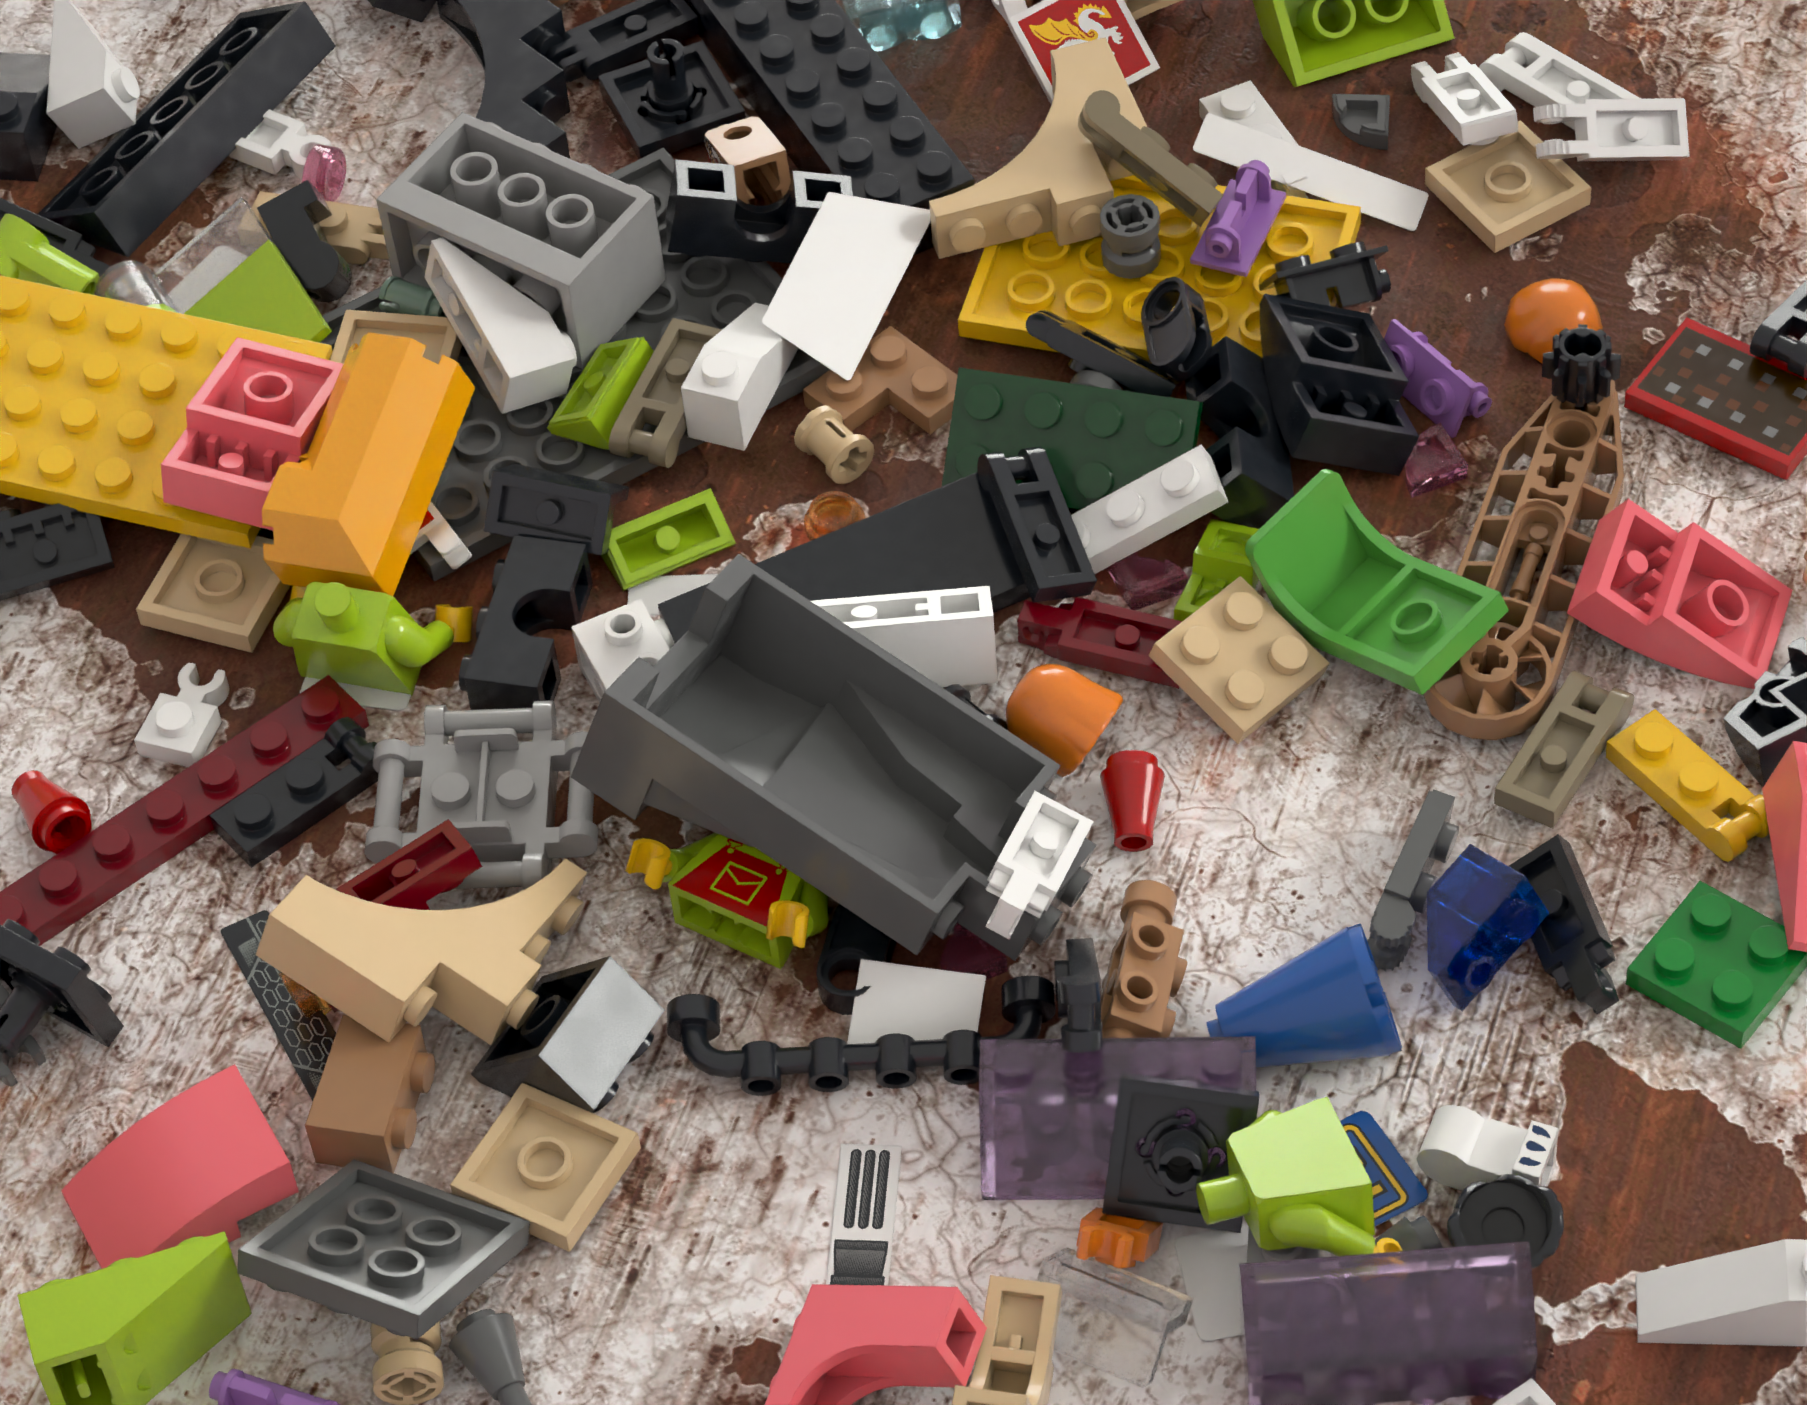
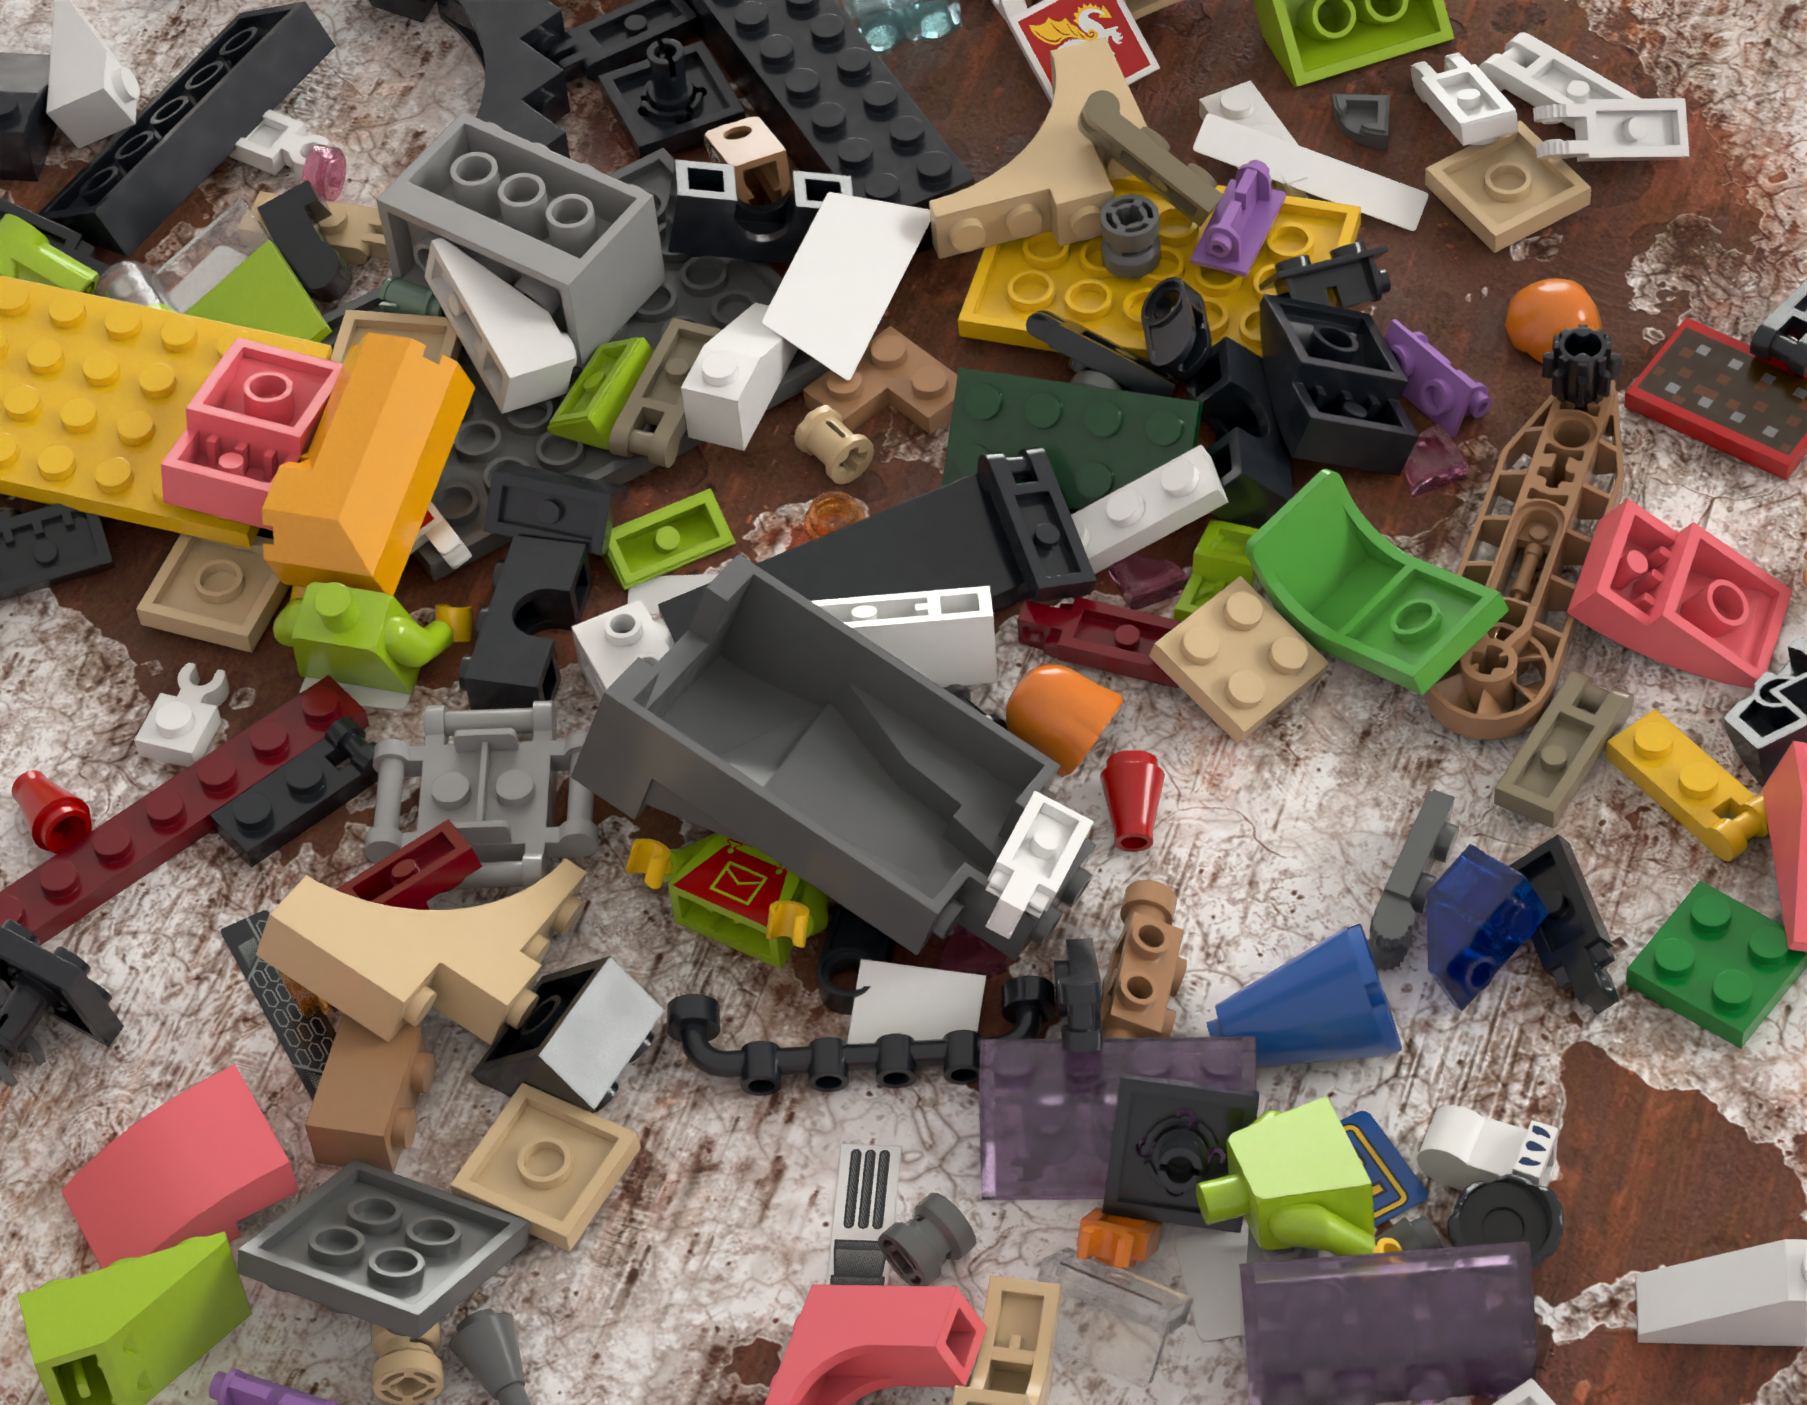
none -> dark grey wheel [878,1192,977,1286]

